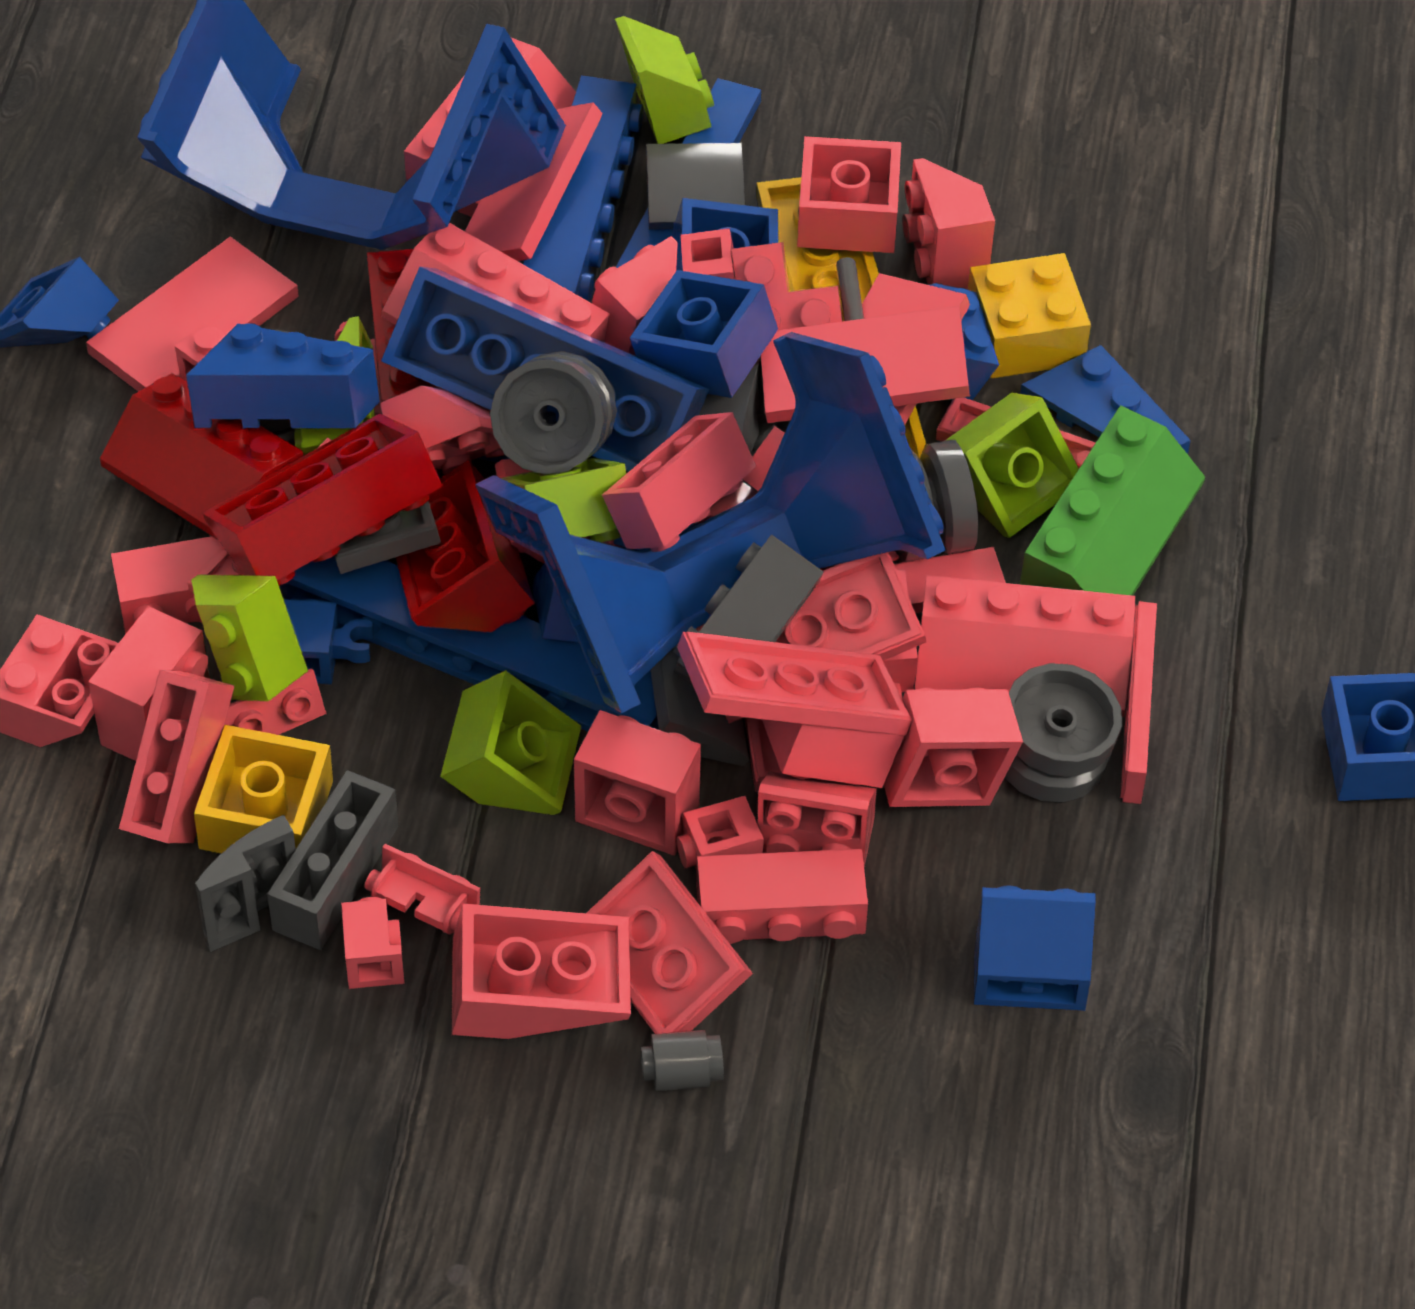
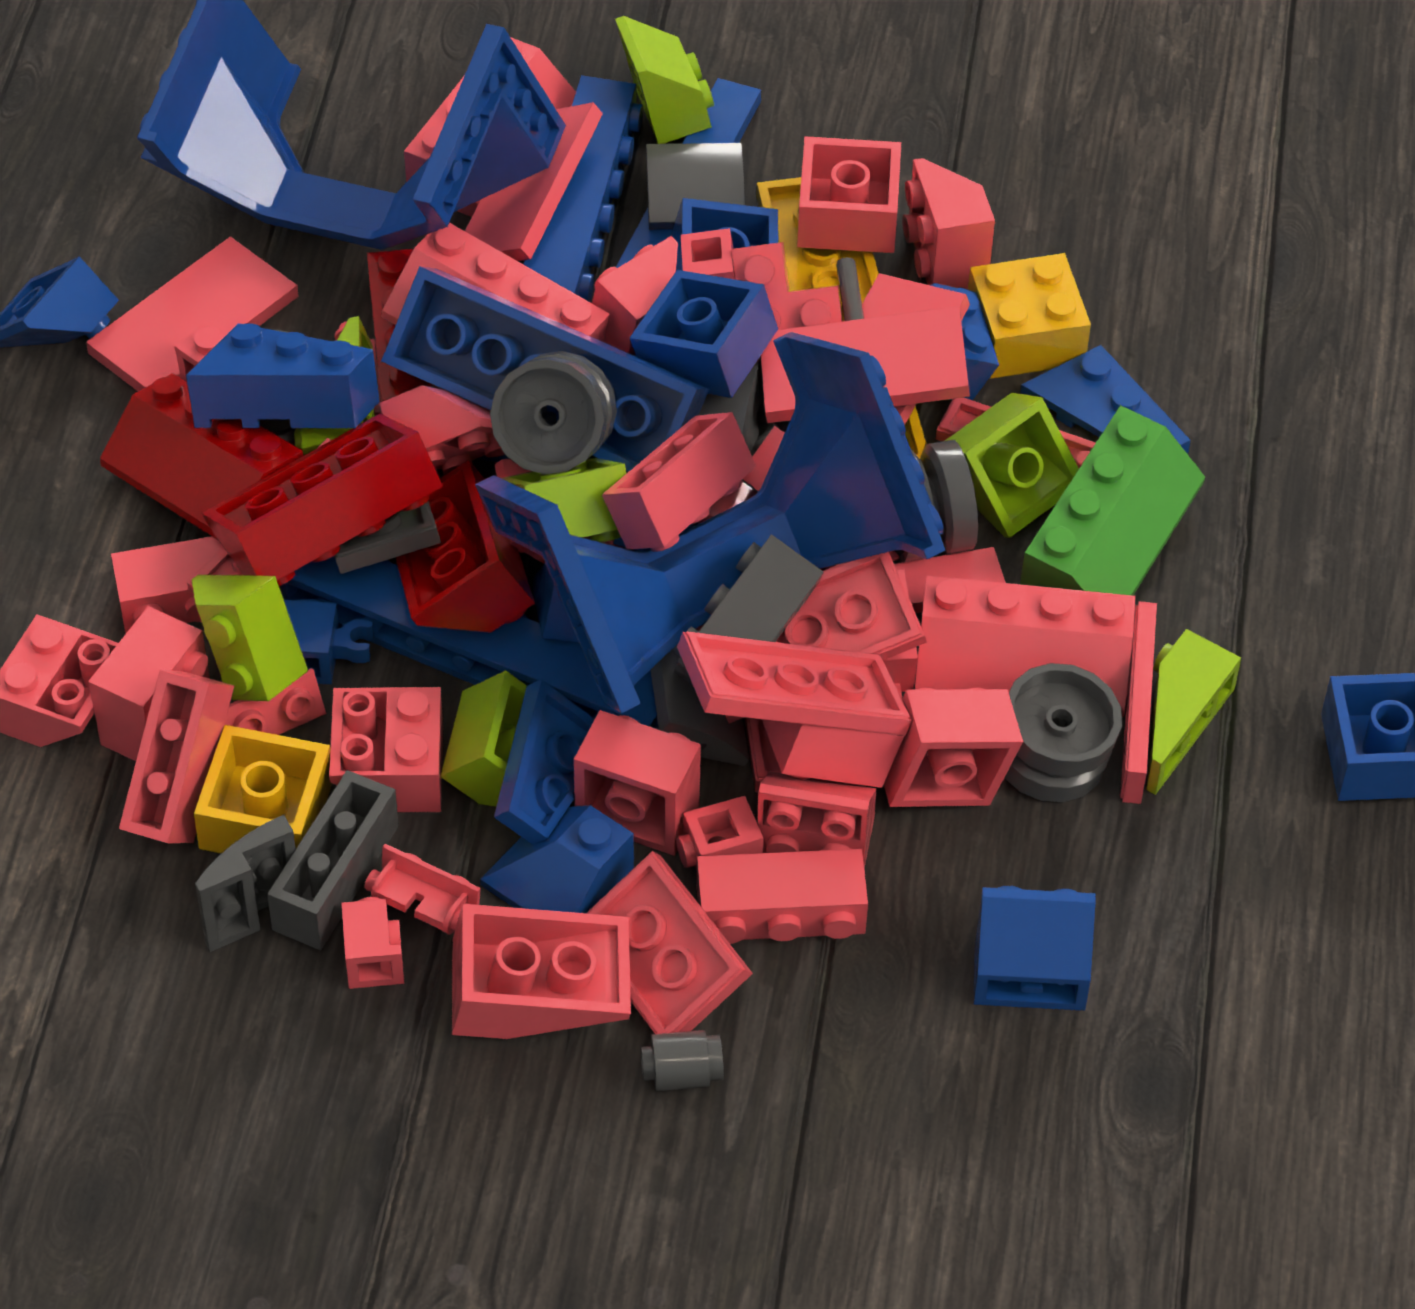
none -> coral slope [329,687,443,812]
none -> blue slope [480,805,634,913]
none -> blue wing [494,679,595,845]
none -> lime slope [1146,629,1241,795]

